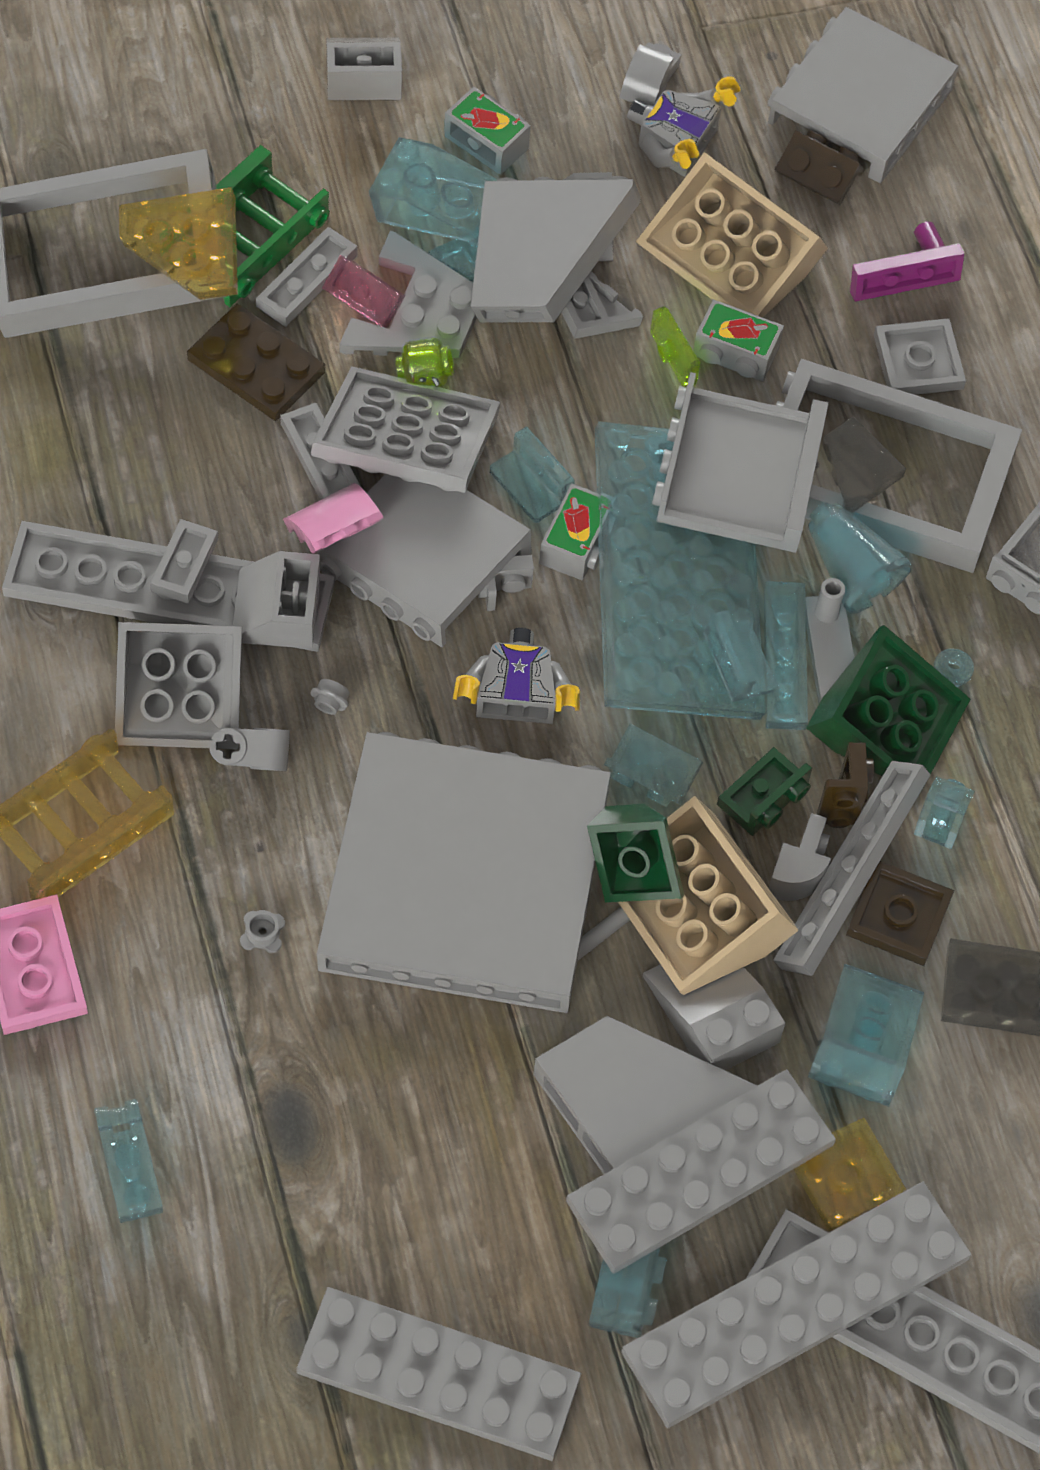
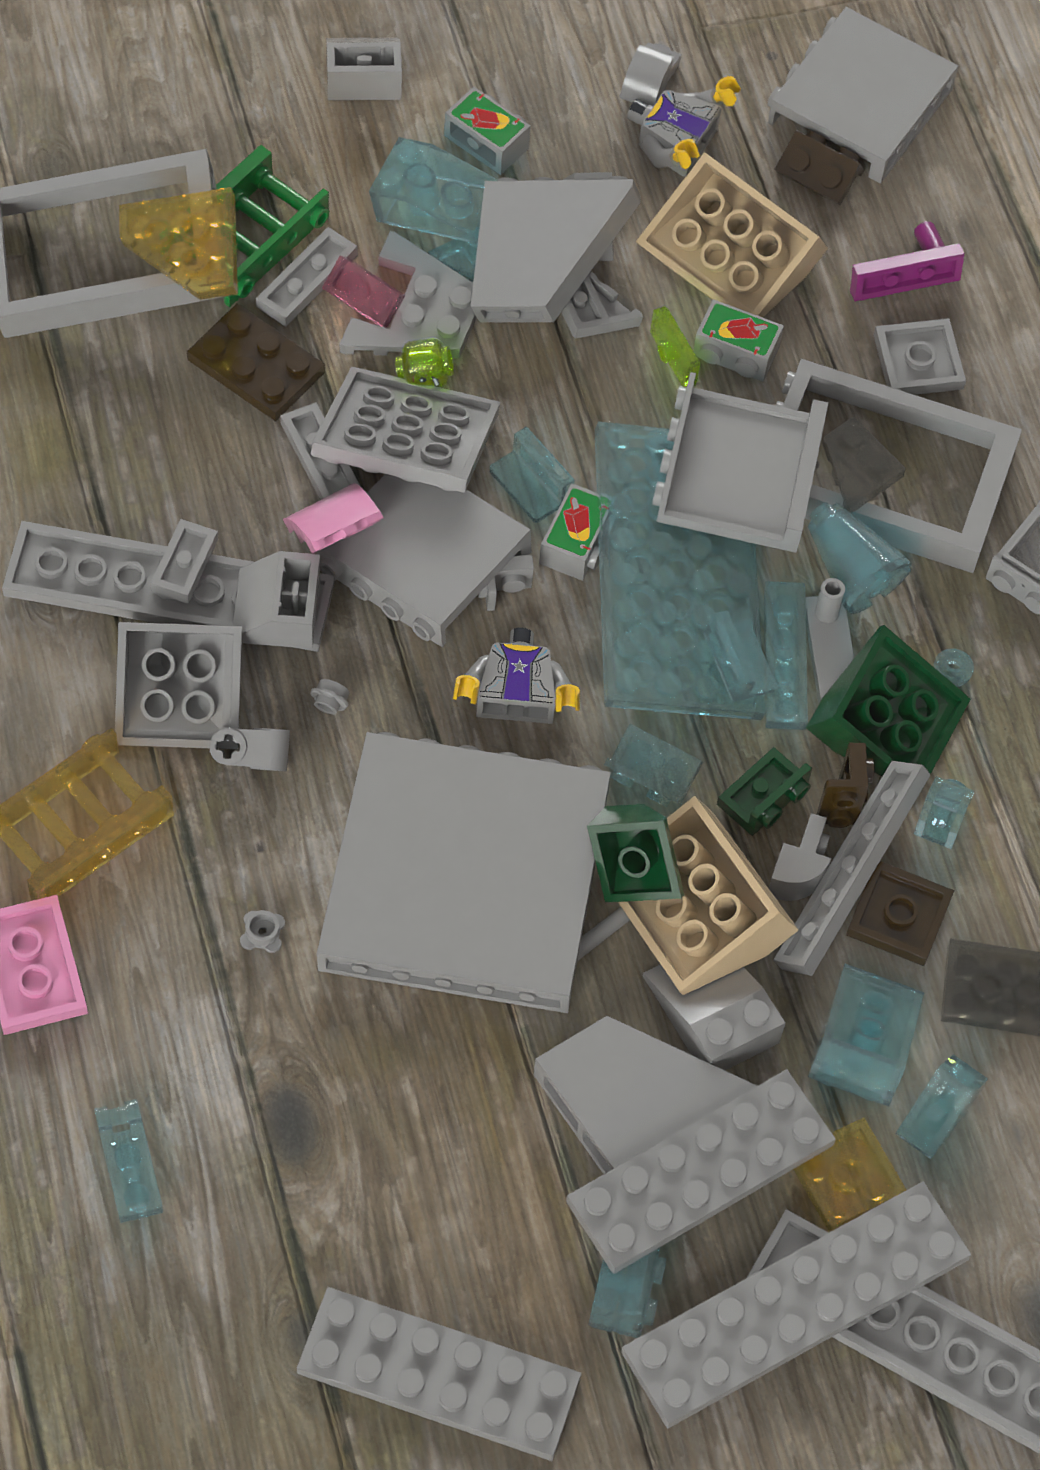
none -> clear light blue slope [895,1054,989,1159]

